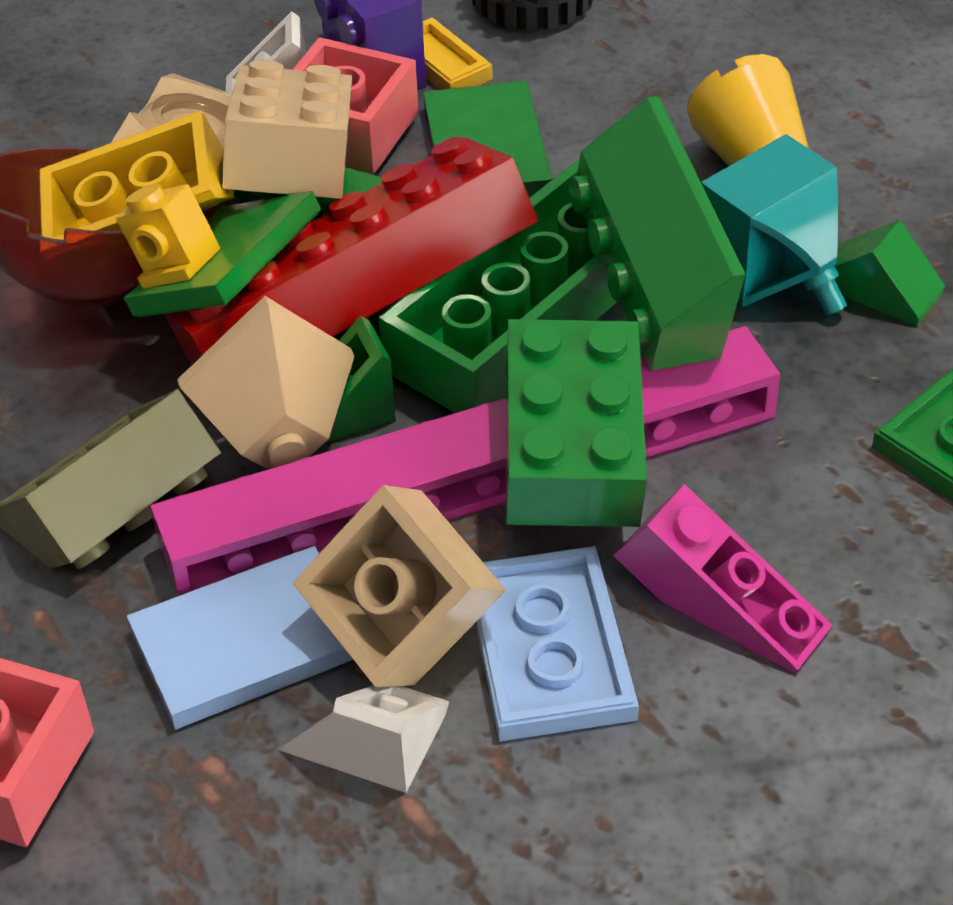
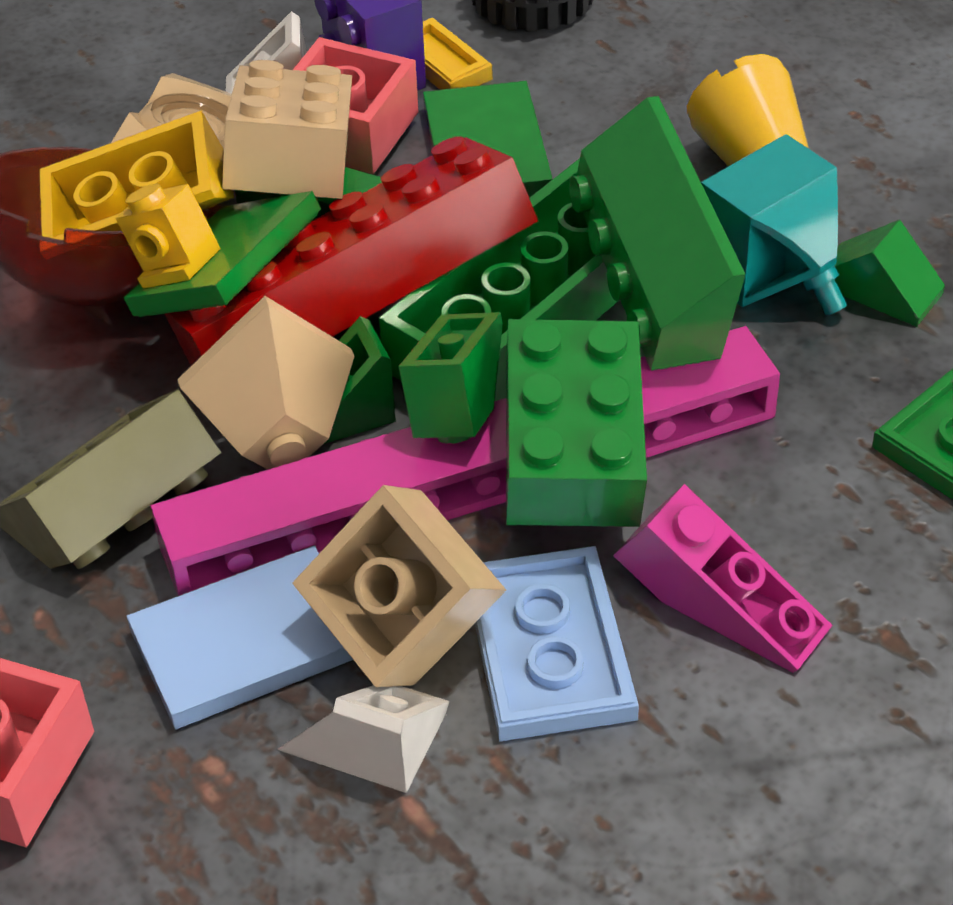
none -> green slope [399,312,503,443]

